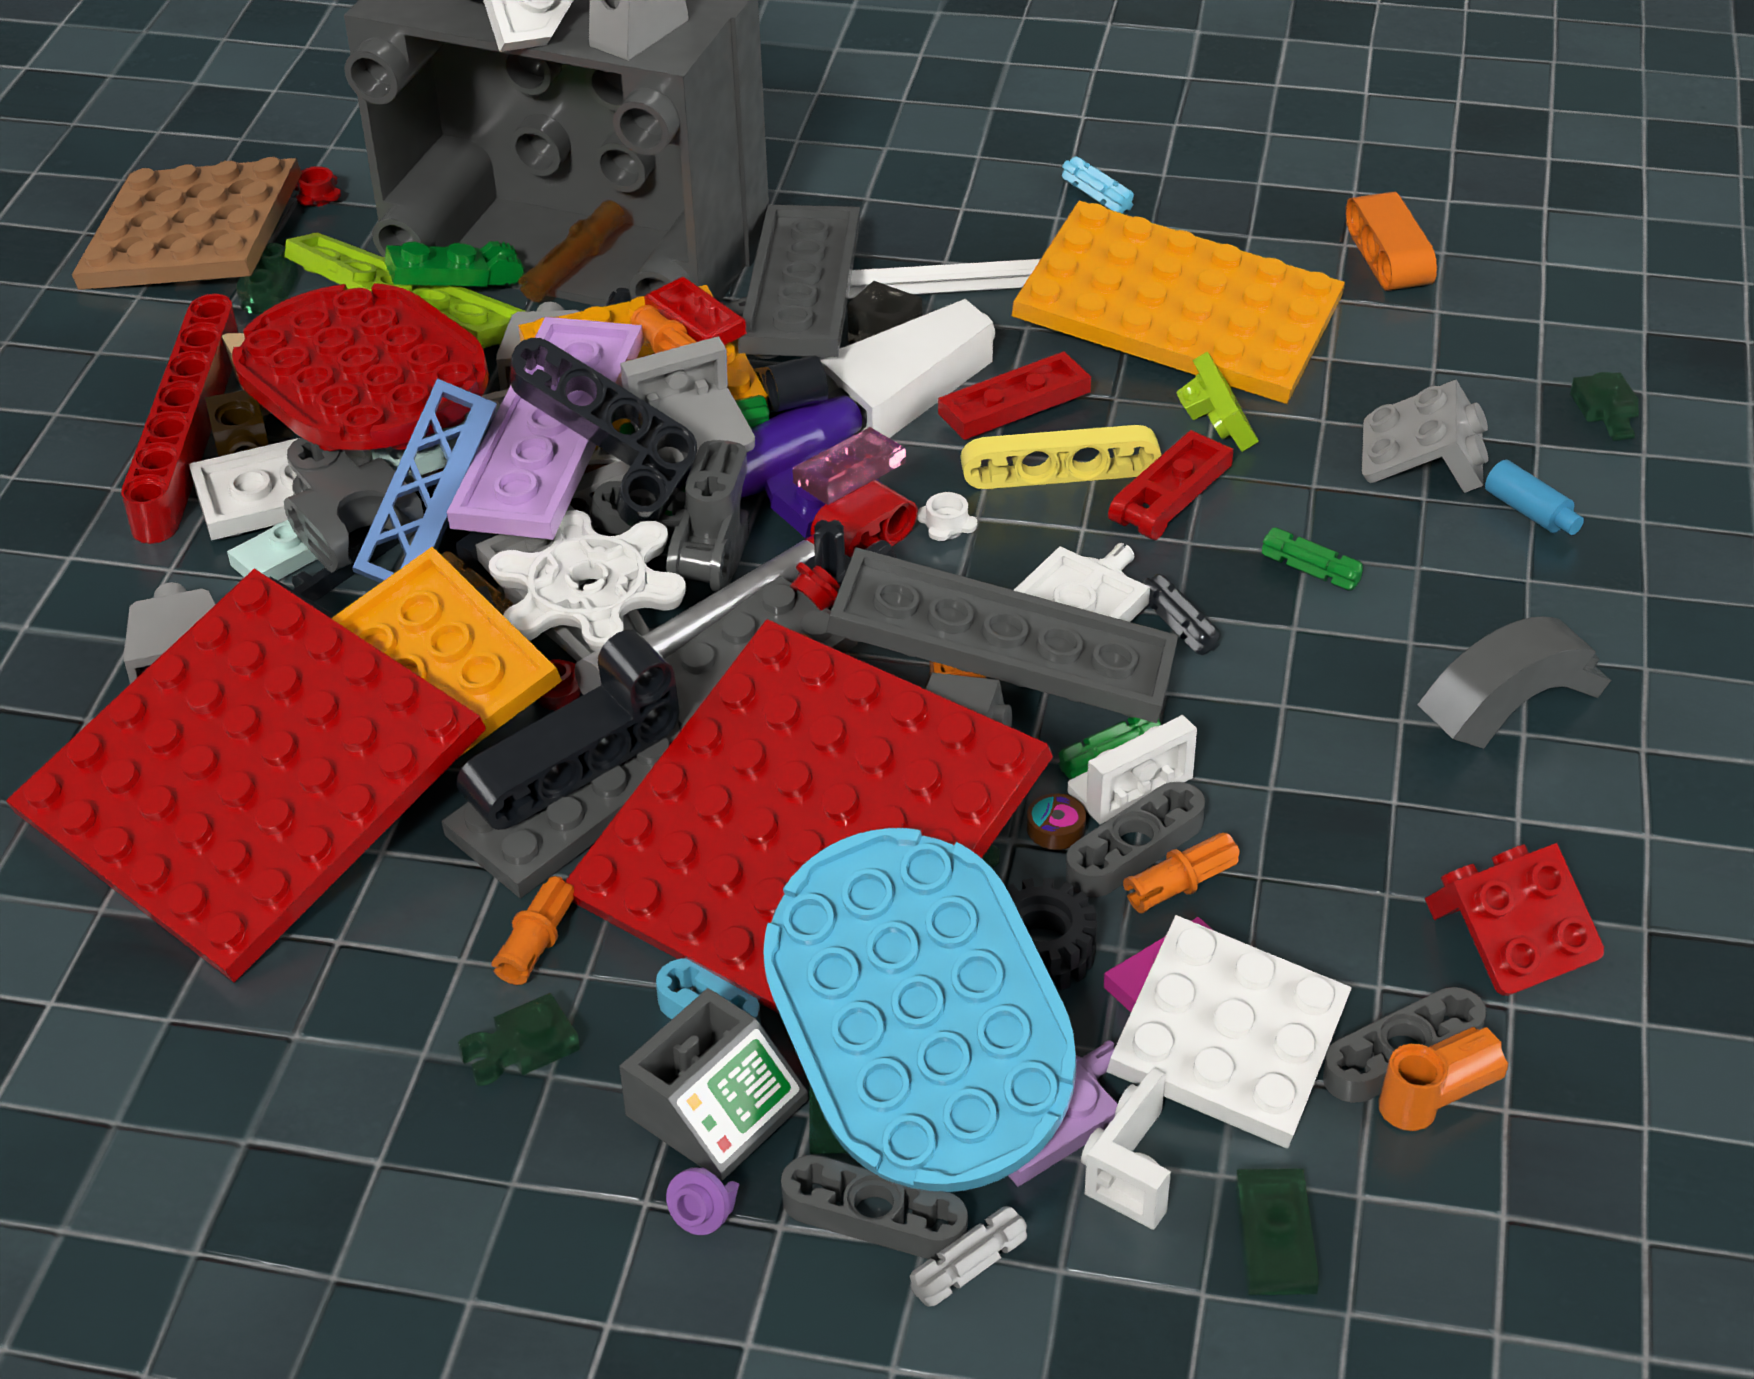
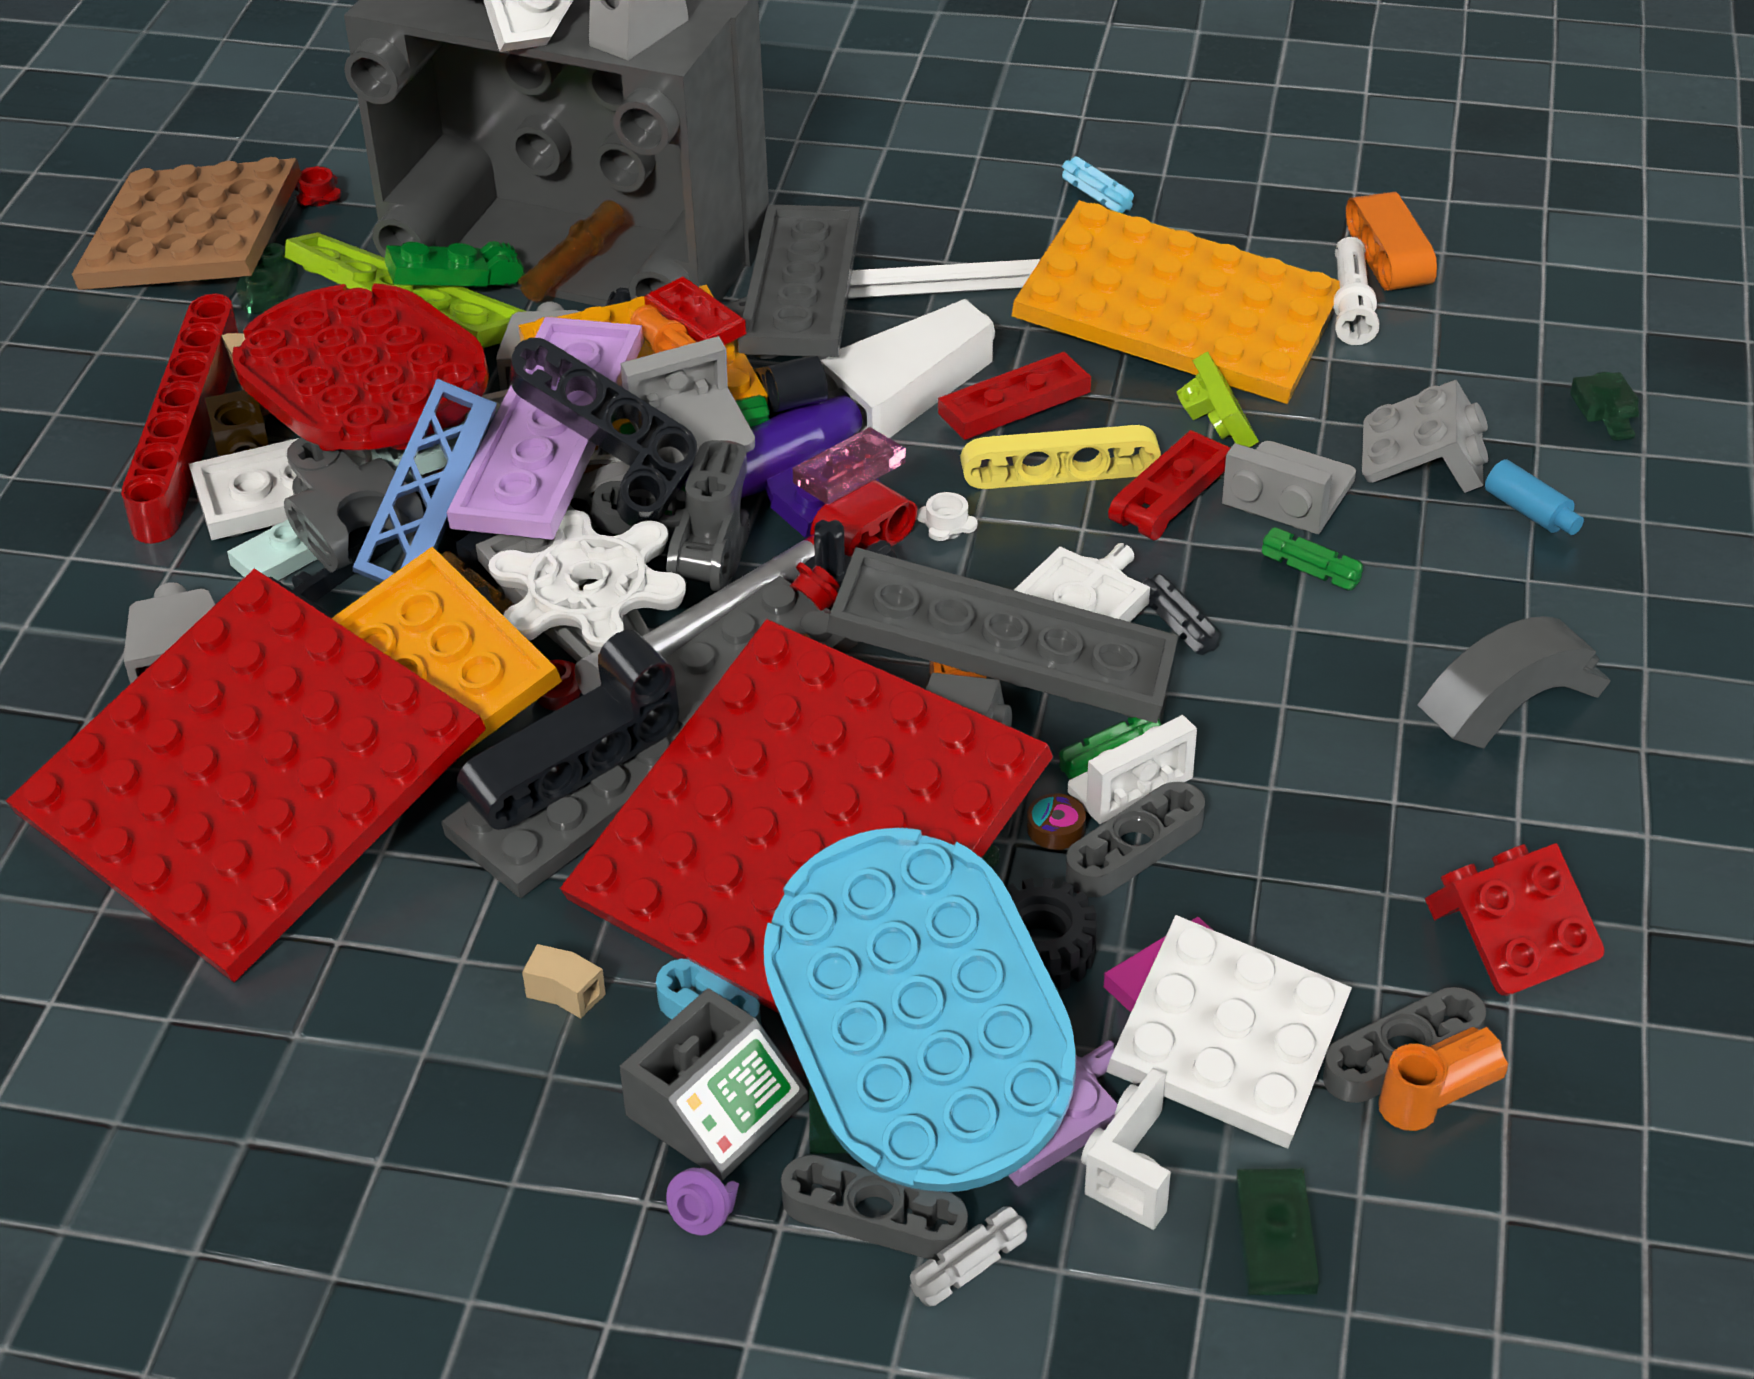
clear green plate [458,993,580,1086] -> none
orange axle [491,876,574,985] -> none
clear smoke brick [847,280,922,344] -> none
orange axle [1123,832,1240,913] -> none
none -> tan piece [522,944,606,1018]
none -> light grey bracket [1222,441,1356,534]
none -> white pin [1334,237,1379,345]

